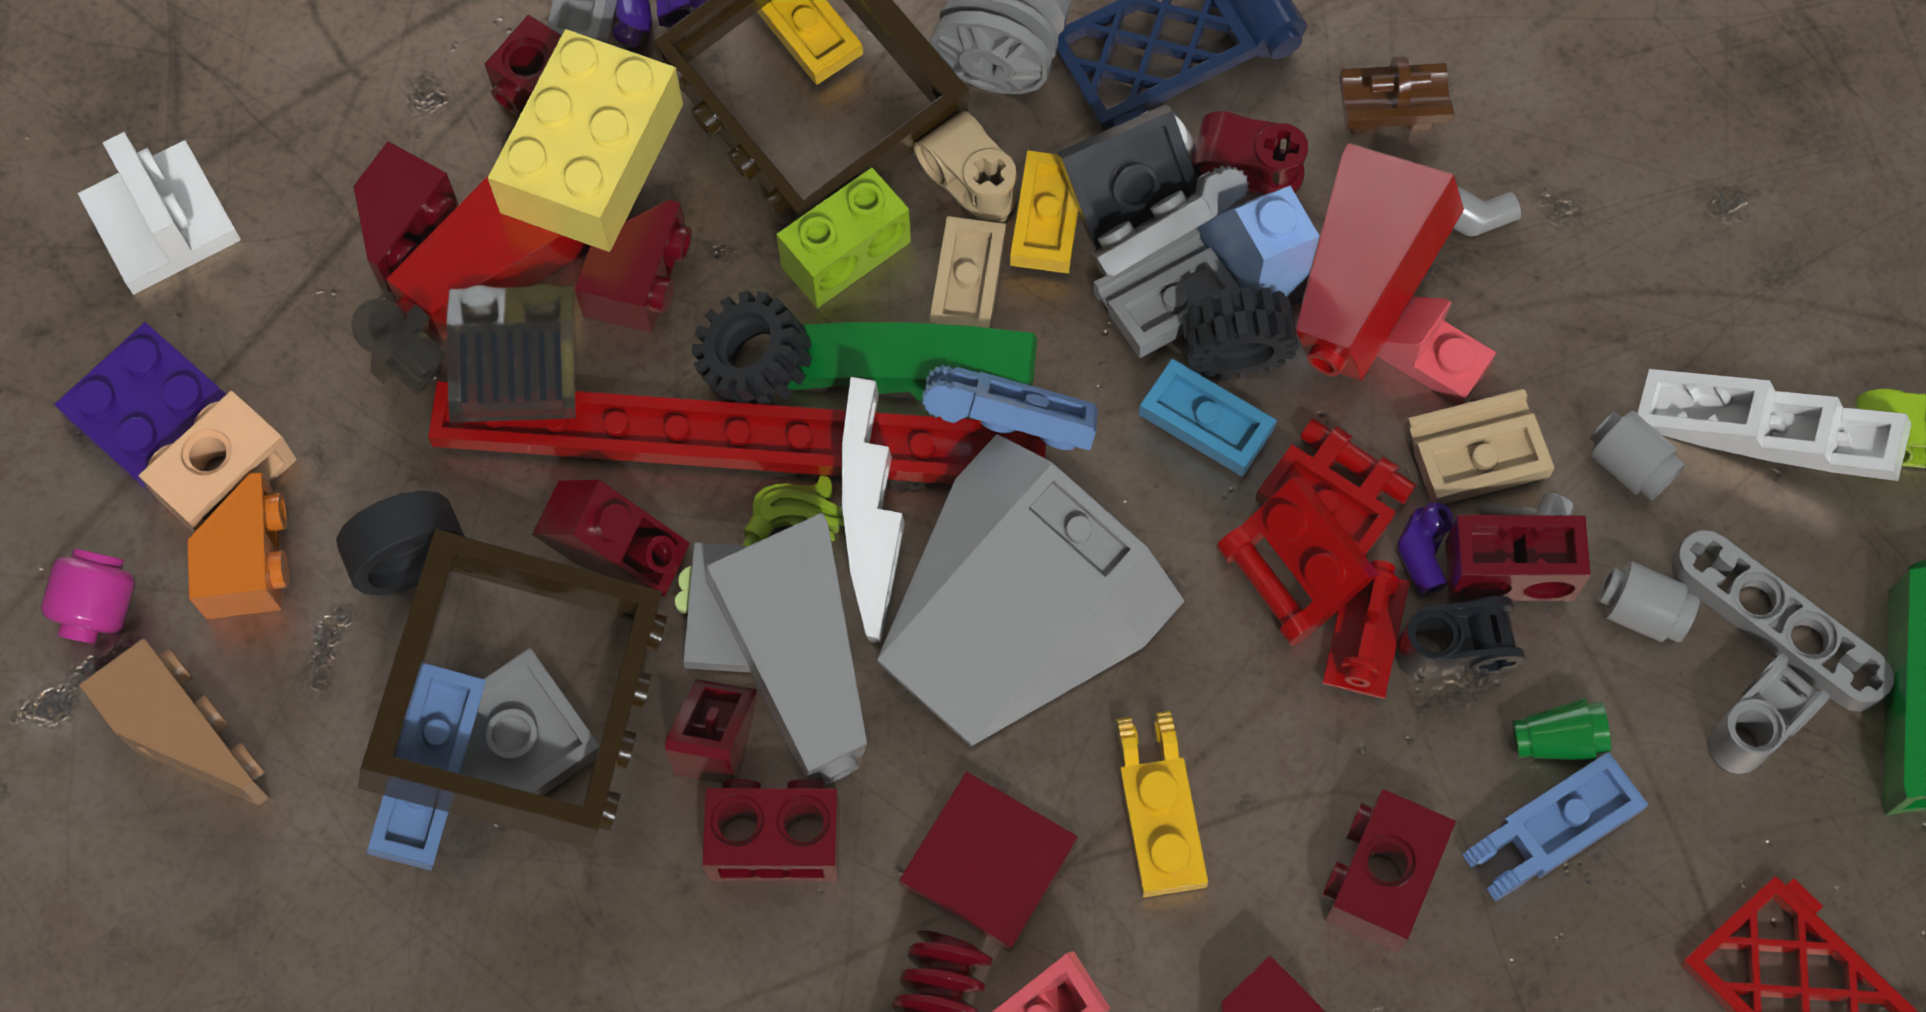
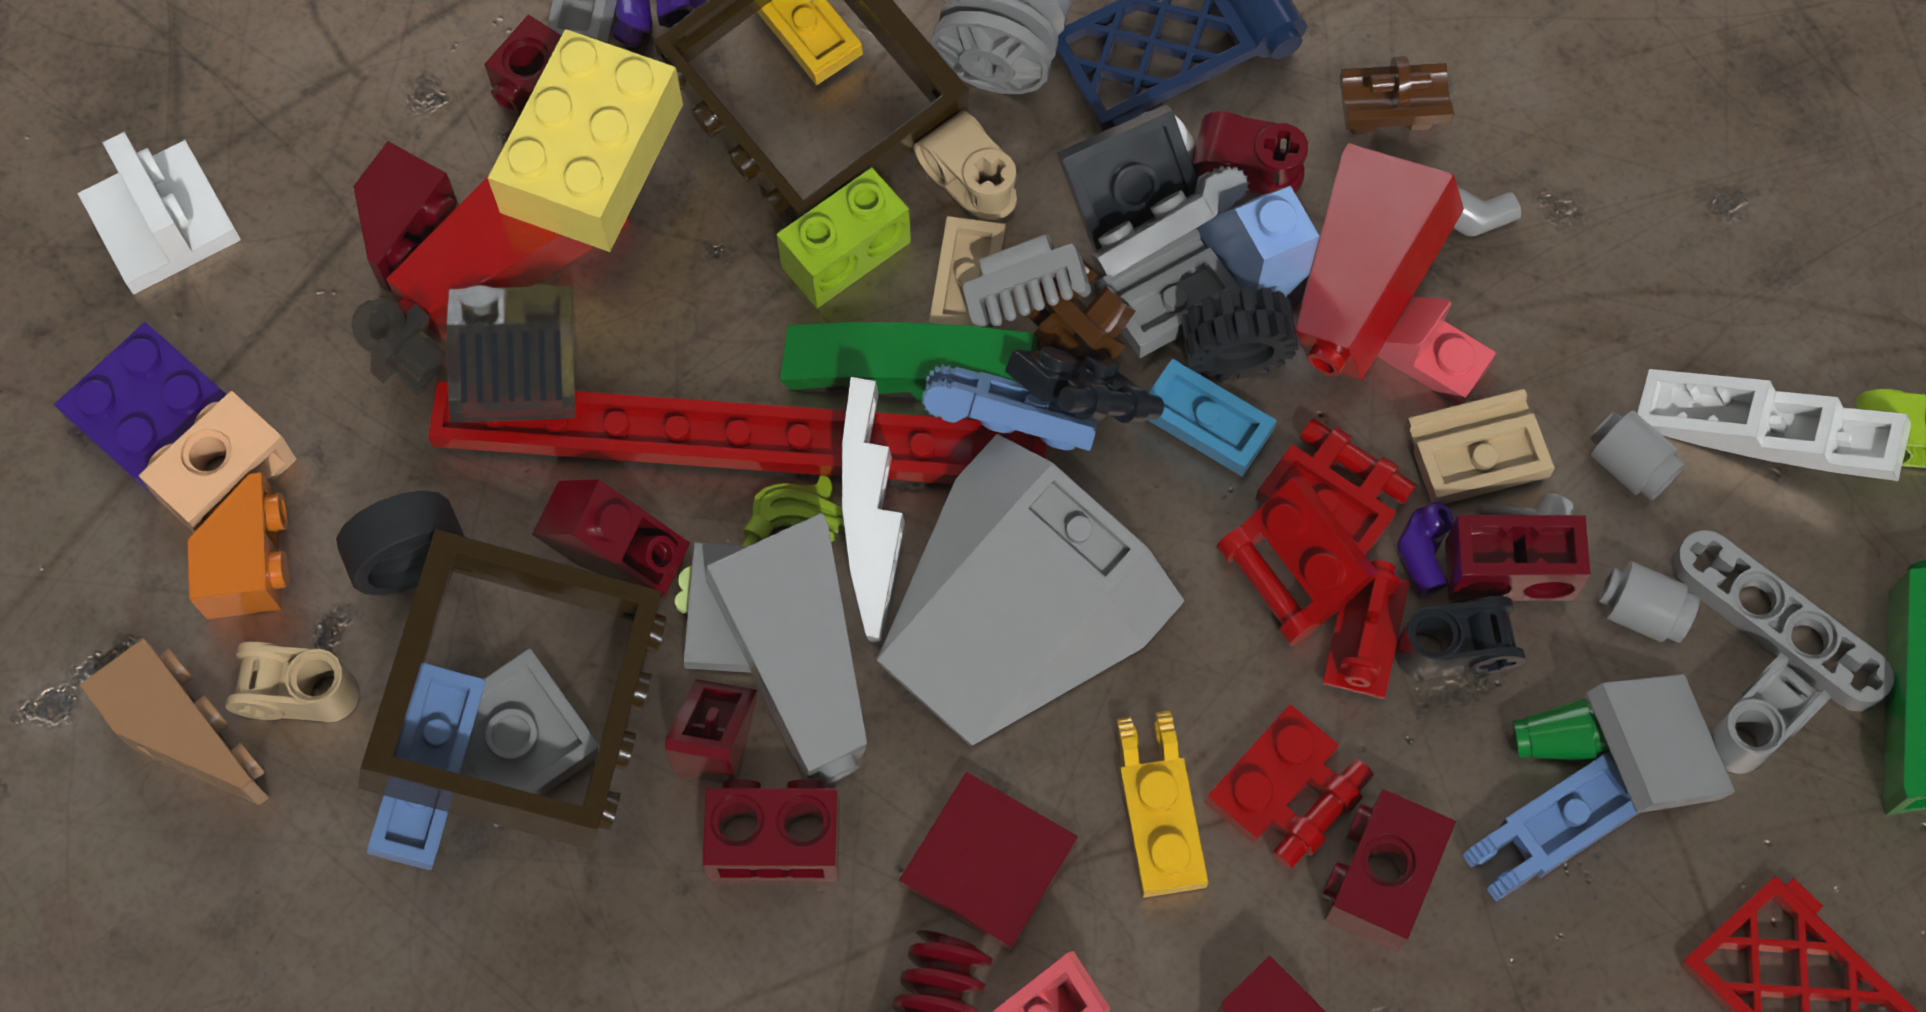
dark pink head [41,548,135,644] -> none
dark red slope [575,200,692,333] -> none
black tyre [692,291,812,405] -> none
yellow plate [1010,150,1079,274] -> none
none -> tan piece [225,642,359,723]
none -> light grey piece [963,234,1091,328]
none -> black plate [1005,346,1164,424]
none -> reddish brown hips [1030,258,1136,360]
none -> red plate [1205,704,1374,870]
none -> light grey tile [1586,674,1735,813]

